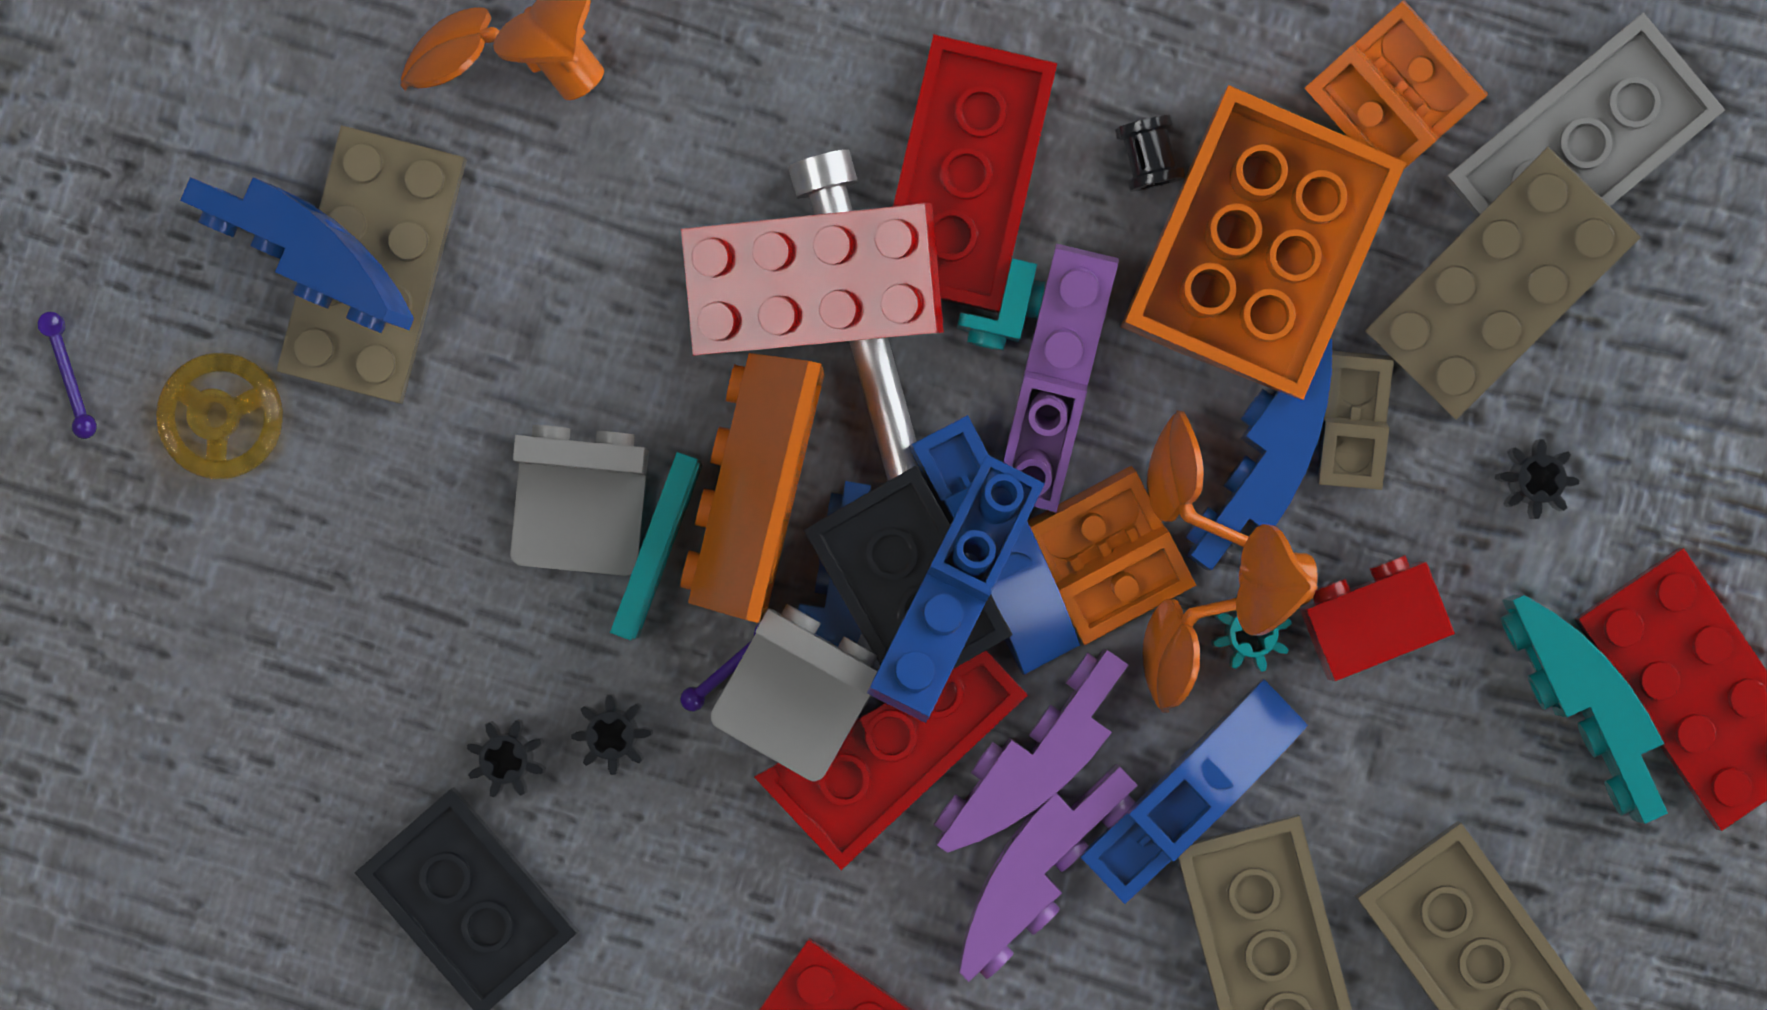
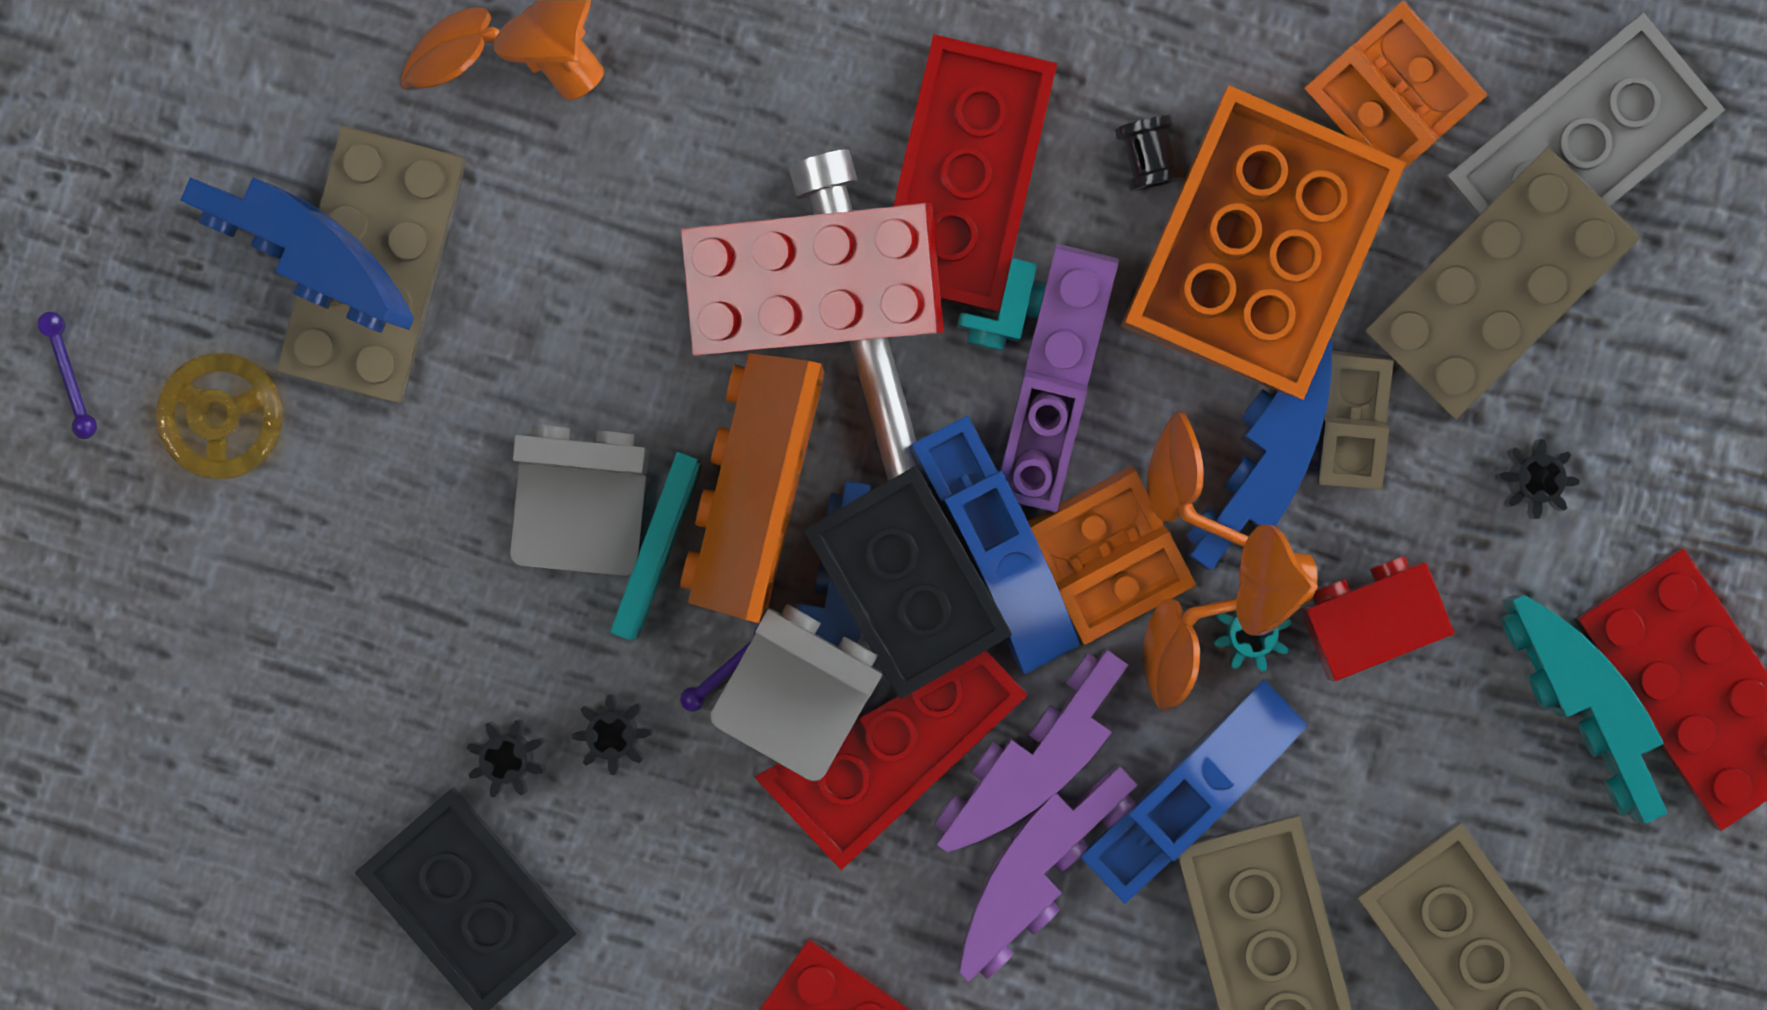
blue slope [867,454,1045,723] -> none

